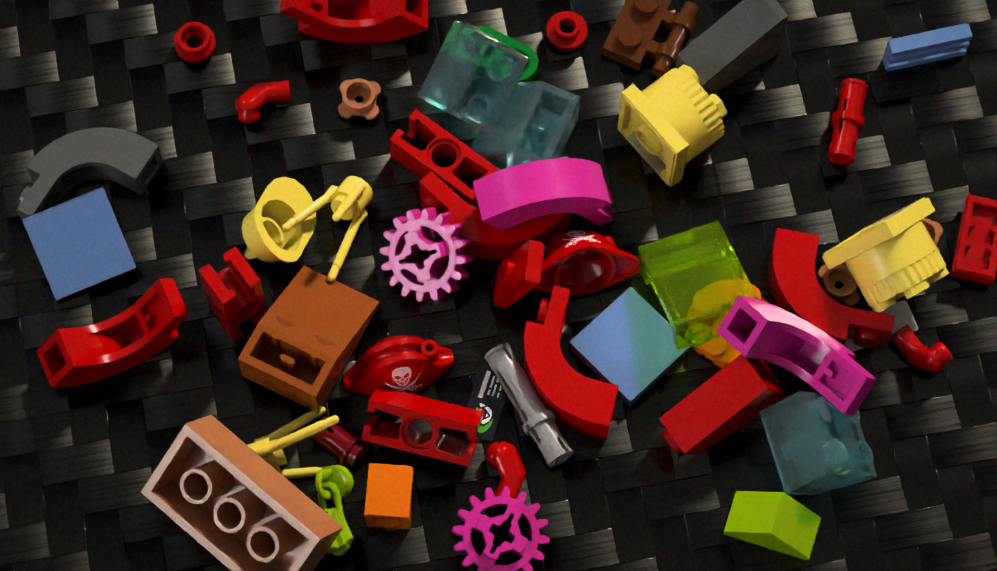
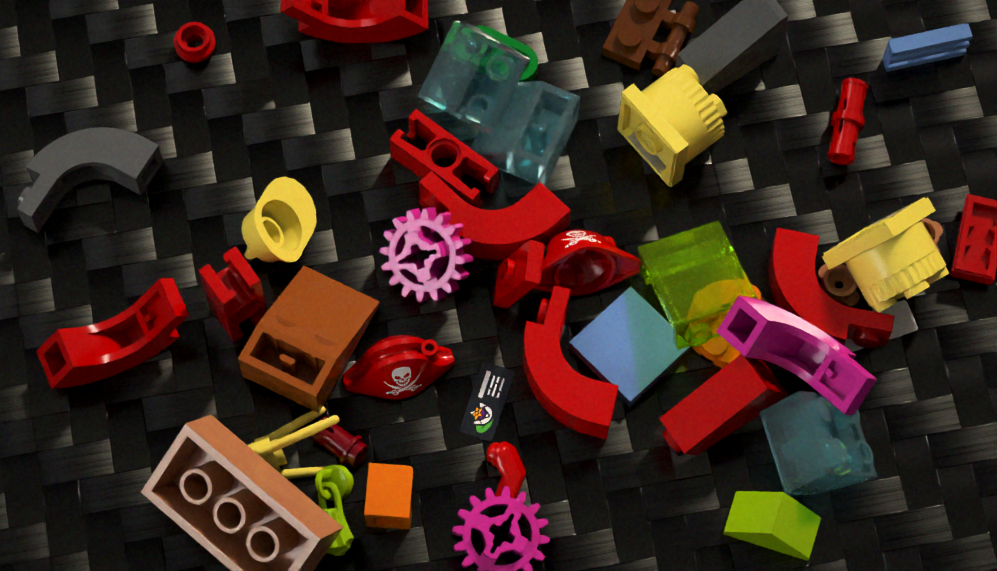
medium blue tile [22,187,136,300] -> none
red arm [235,80,291,123] -> none
light yellow plant [281,176,373,282] -> none
nougat plate [338,78,381,120] -> none
red piece [361,386,484,467] -> none
dark pink arch [473,158,614,231] -> none
light grey pin [484,343,573,467] -> none
red plate [546,11,588,52] -> none
red arm [890,324,952,373] -> none

